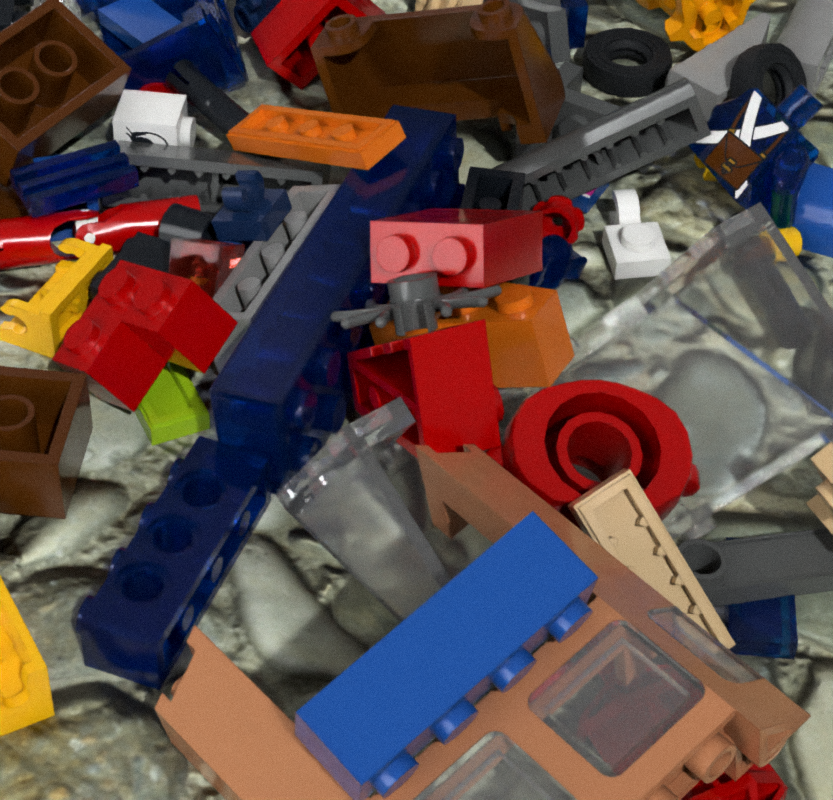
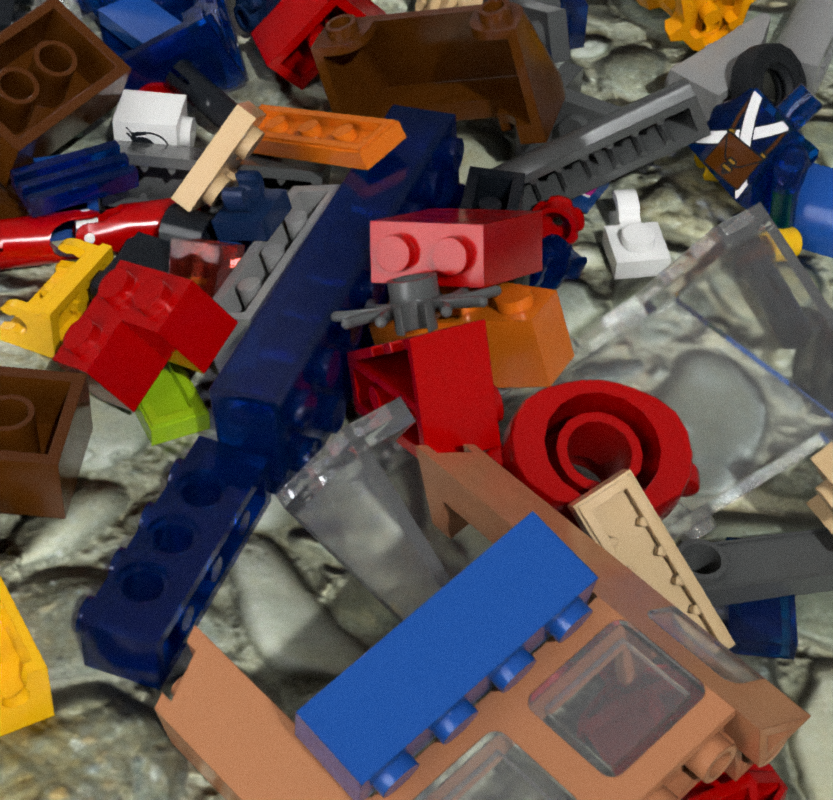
black tyre [582,28,672,97] -> none
none -> tan plate [171,101,267,212]

